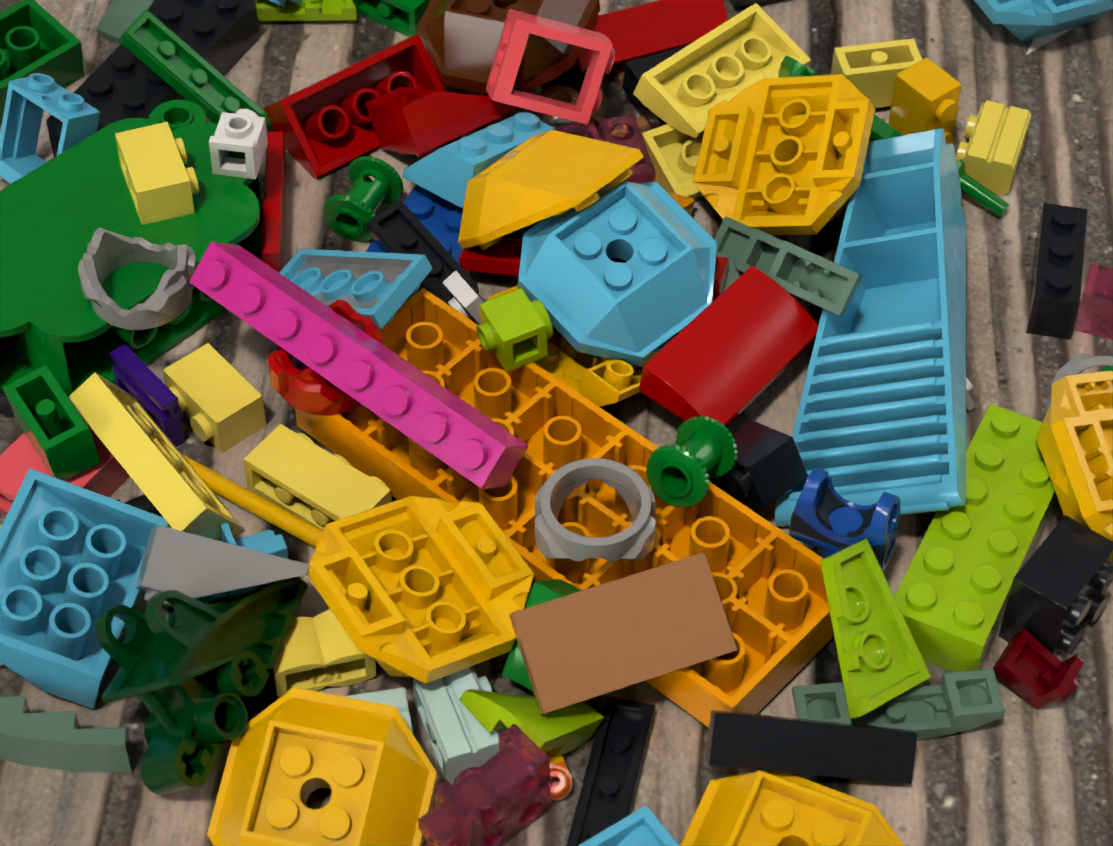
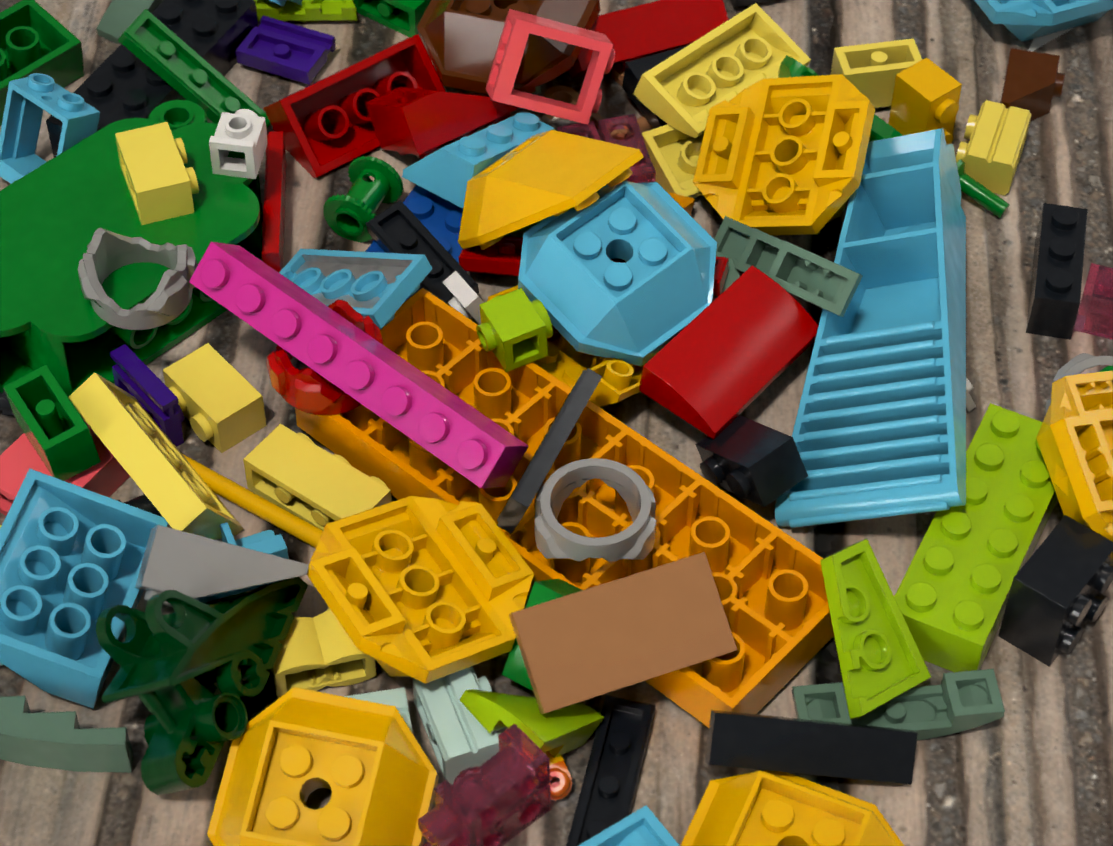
green hose [646,416,738,508] -> none
blue connector [789,466,901,572] -> none
dark red bracket [992,629,1085,710] -> none
none -> dark purple plate [236,15,336,85]
none -> black tile [496,368,602,534]
none -> reddish brown slope [1000,48,1065,122]

